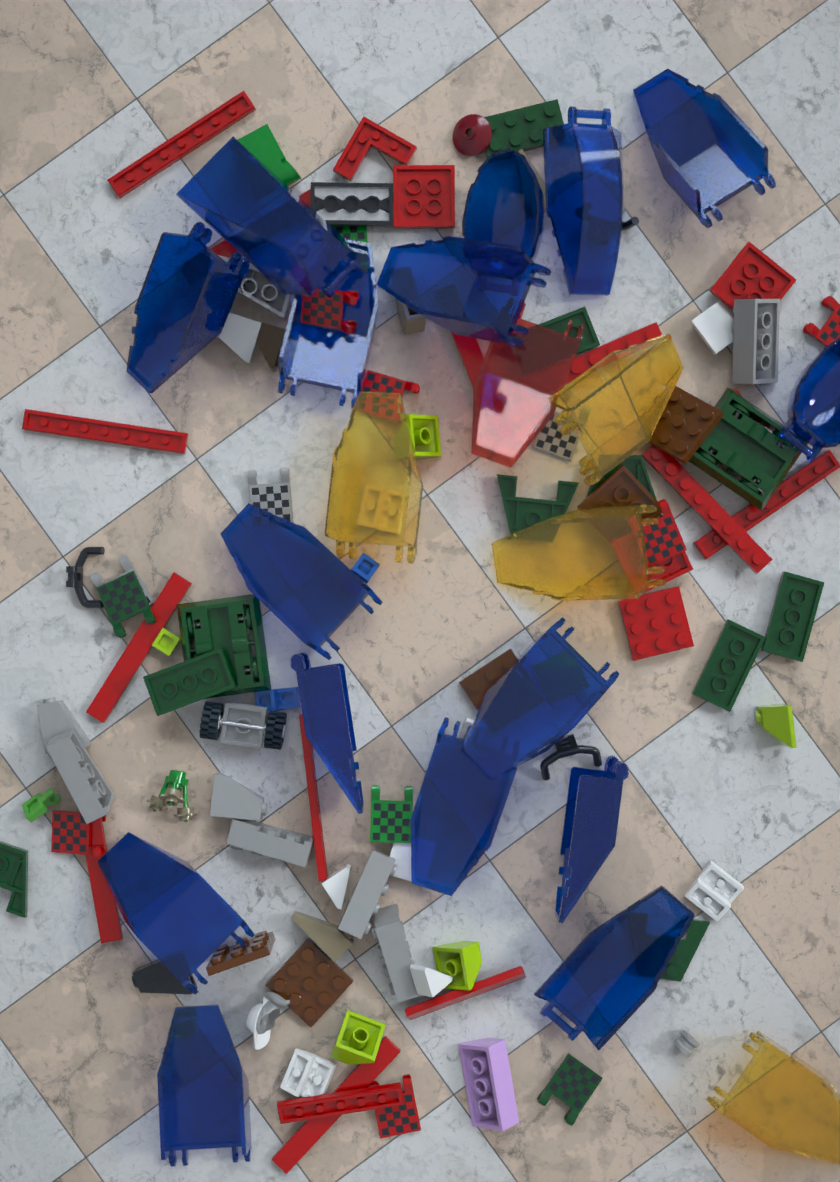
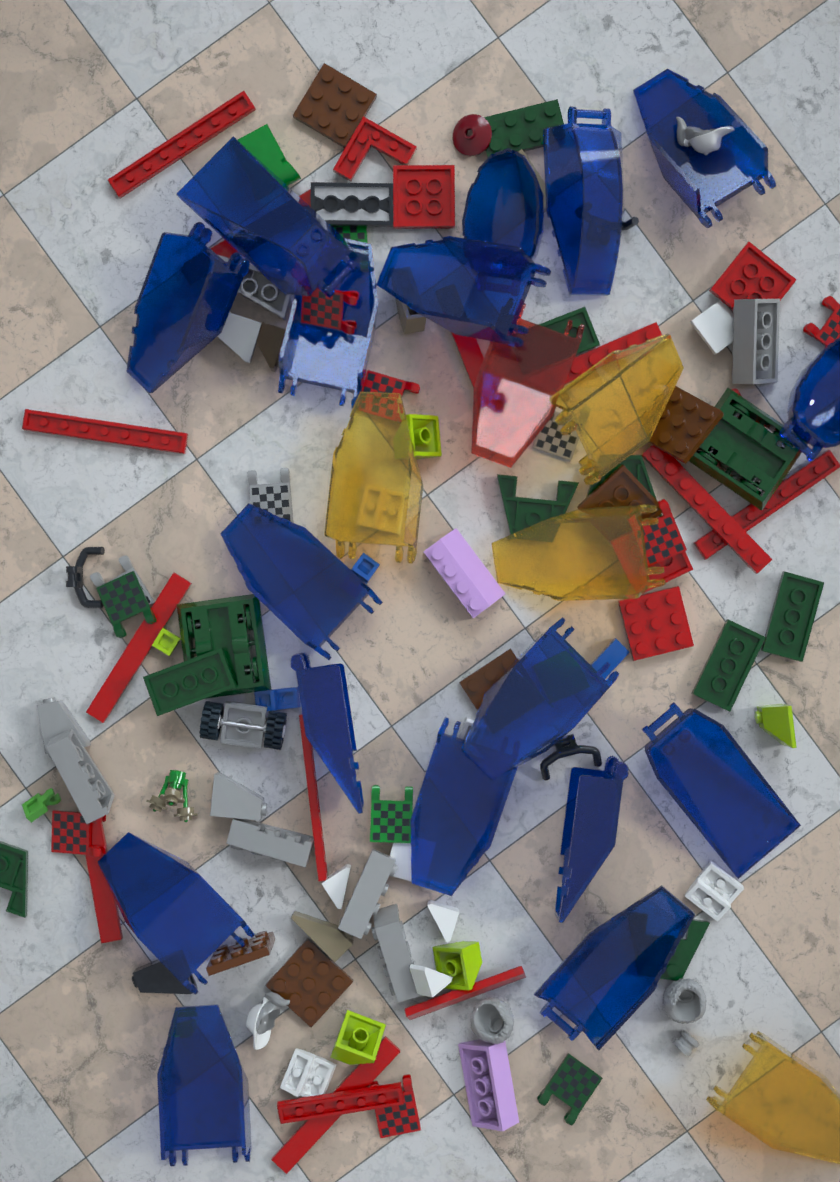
none -> reddish brown plate [293,63,377,148]
none -> lavender slope [423,529,505,618]
none -> white slope [427,900,459,943]
none -> light grey hair [470,997,514,1044]
none -> blue slope [586,638,630,682]
none -> clear blue windscreen [641,702,801,879]
none -> light grey hair [662,978,707,1024]
none -> white hair [676,117,735,155]

